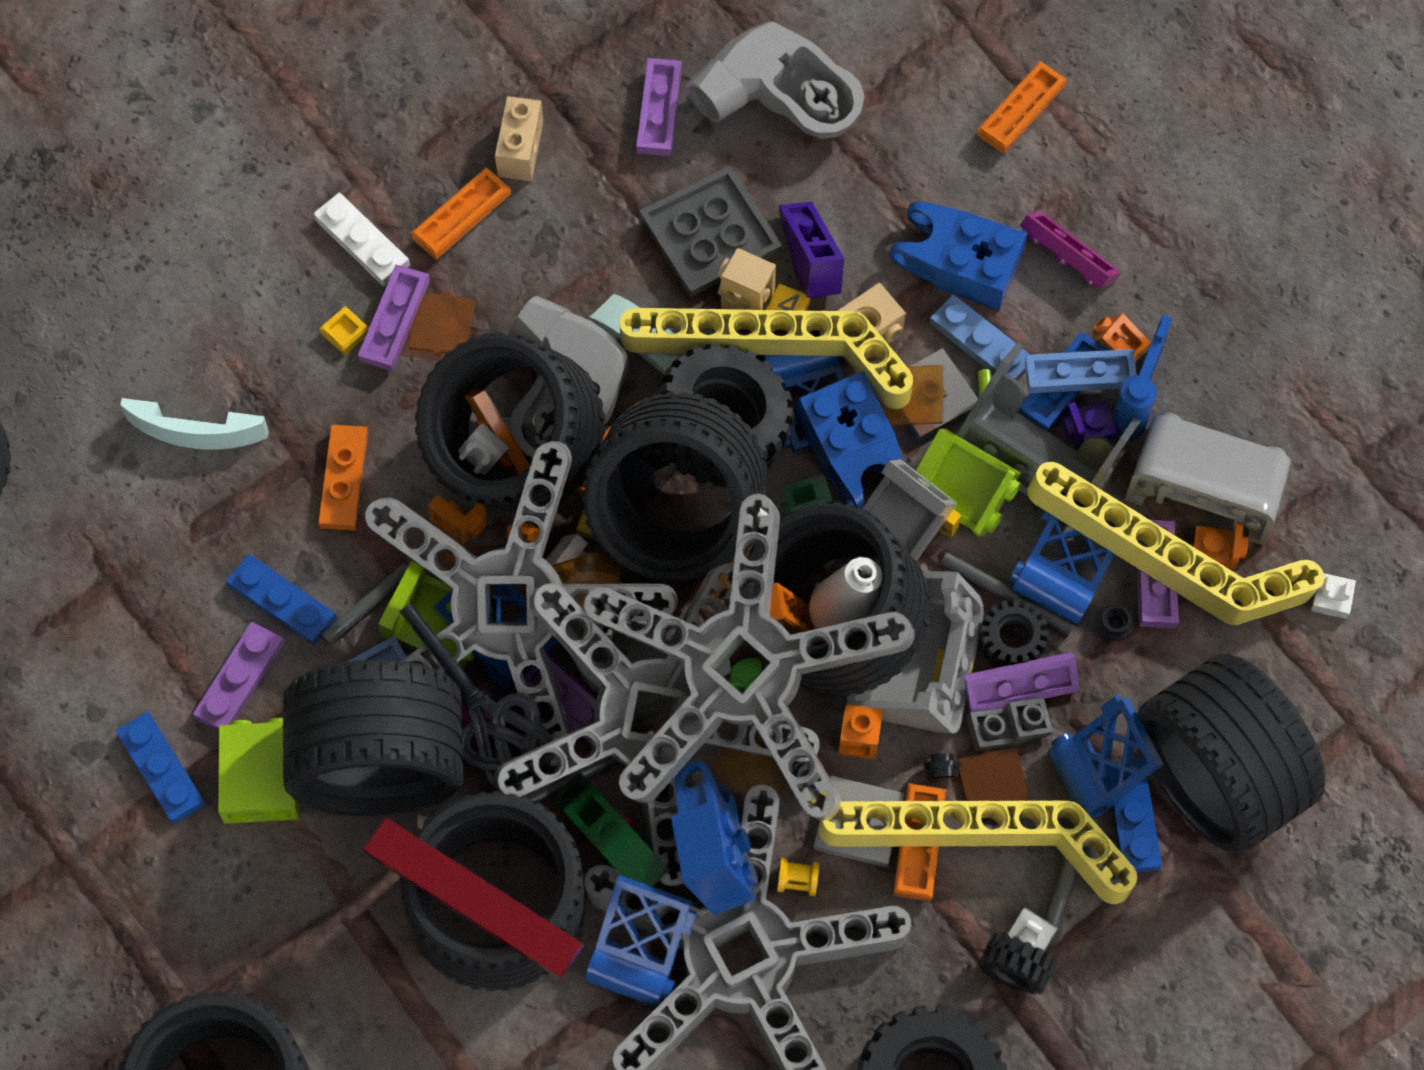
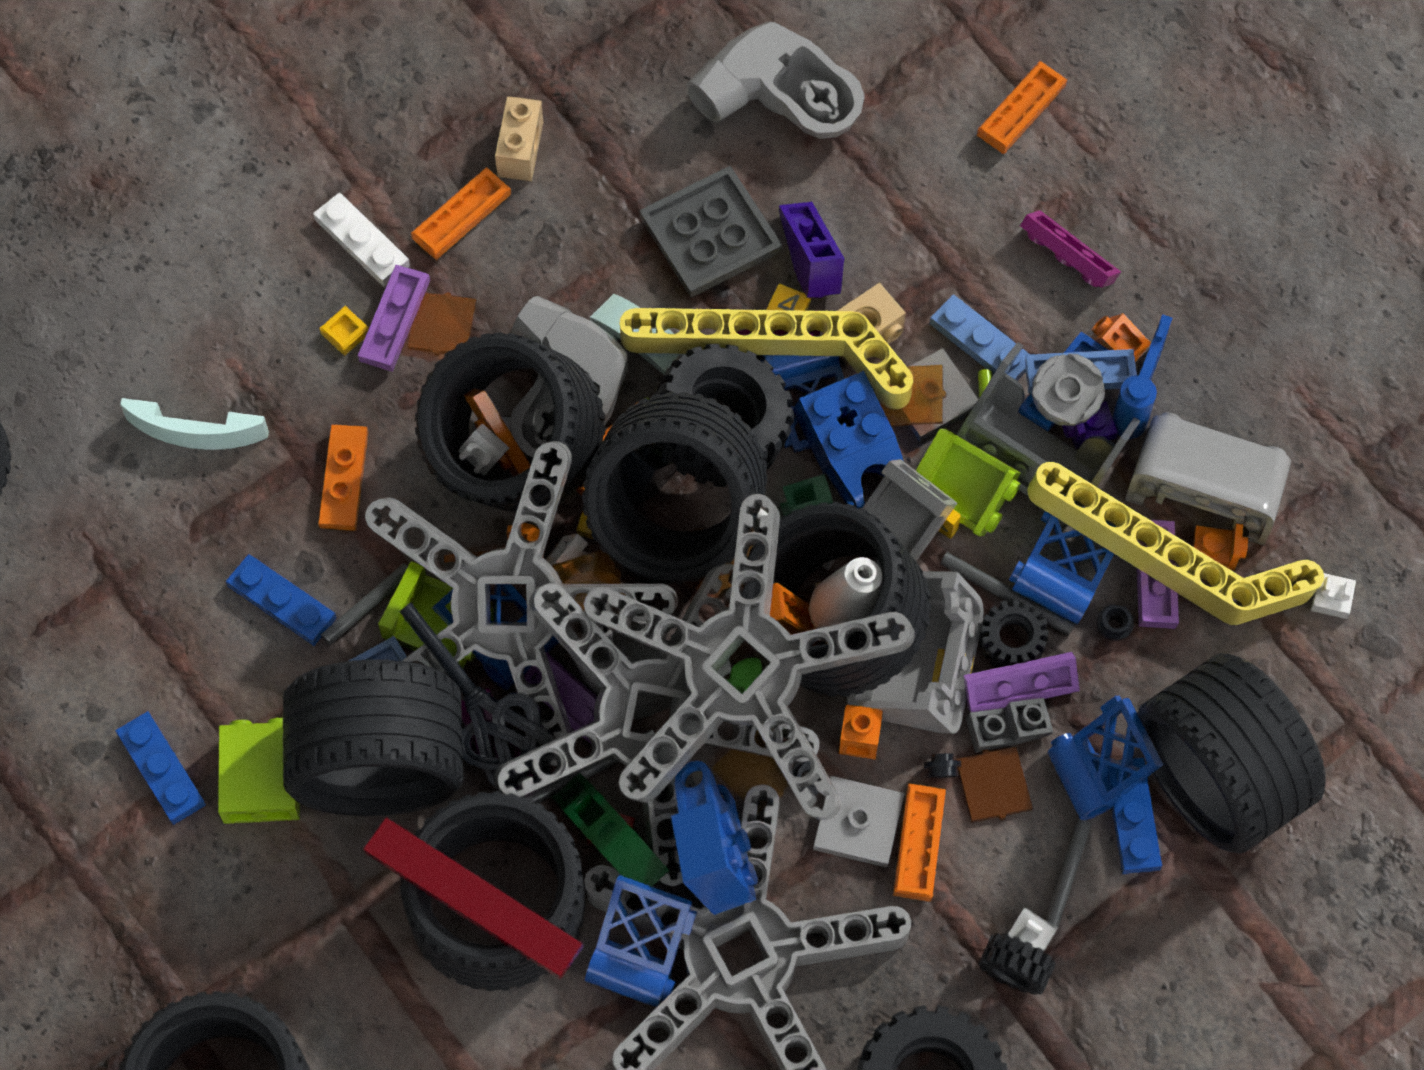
medium lavender plate [193,622,285,731] -> none
orange bracket [428,495,487,546] -> none
medium lavender plate [636,58,682,157] -> none
tan brick [718,248,776,310] -> none
yellow bush [777,857,820,896] -> none
light yellow beam [818,801,1137,904] -> none
blue brick [889,202,1027,311] -> none
none -> light grey tile [1032,354,1105,426]

